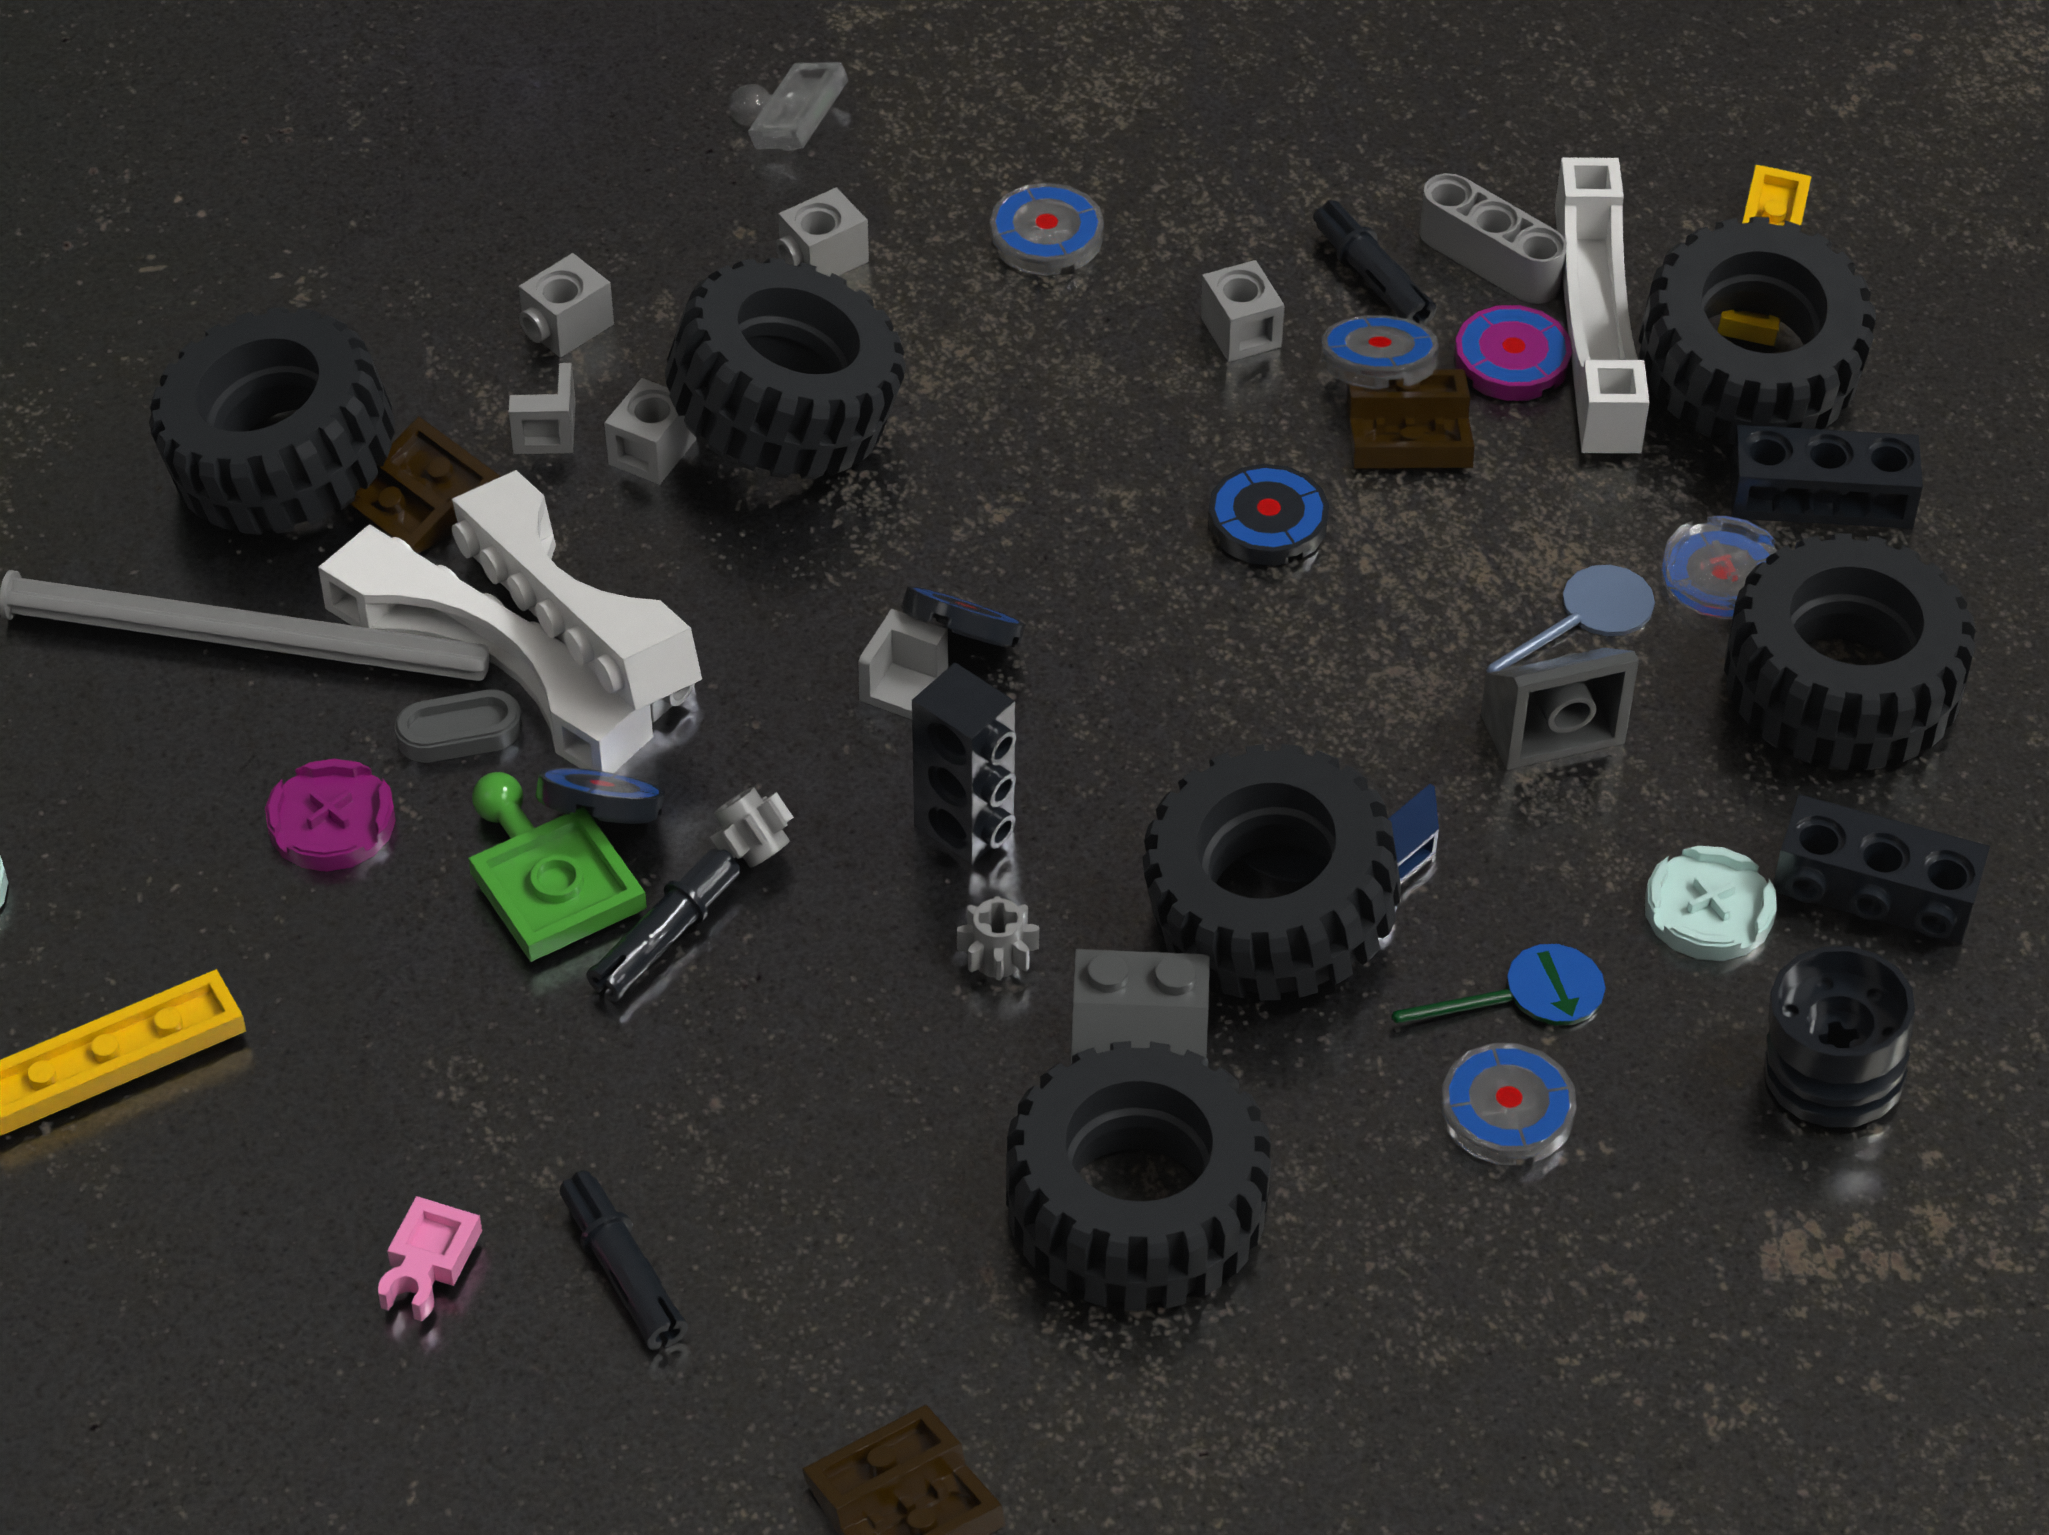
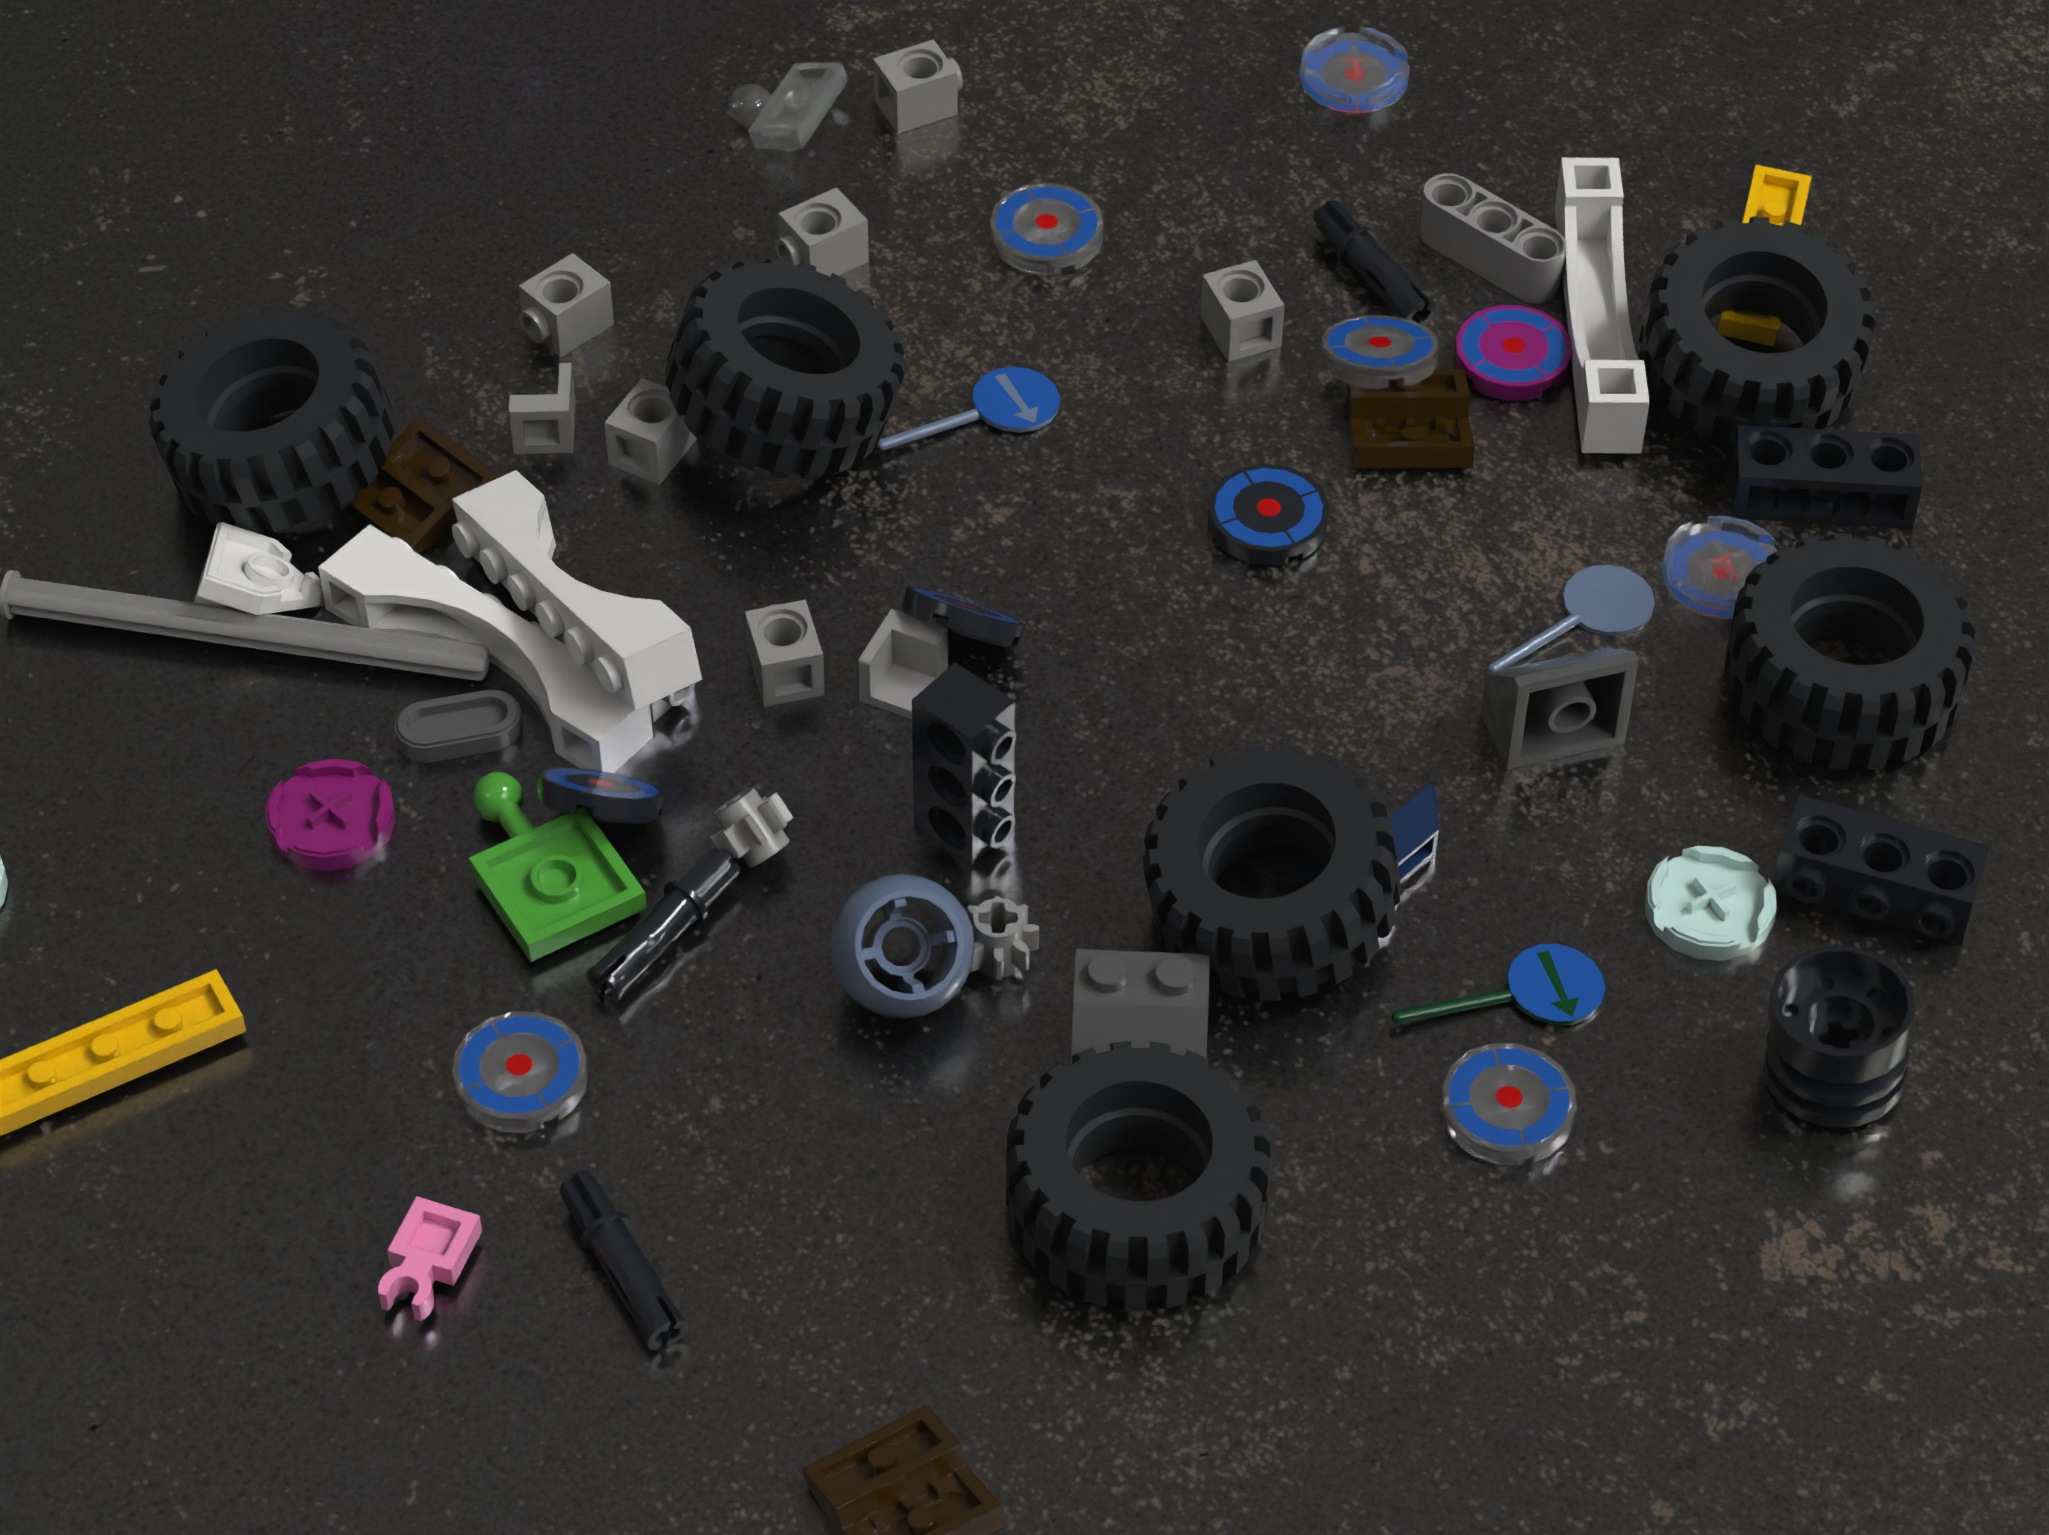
none -> white plate [194,522,324,615]
none -> tile [452,1011,588,1133]
none -> light grey brick [745,600,825,707]
none -> sand blue wheel [830,873,975,1019]
none -> light grey brick [873,39,963,134]
none -> blue piece [876,367,1060,451]
none -> clear tile [1300,27,1410,114]

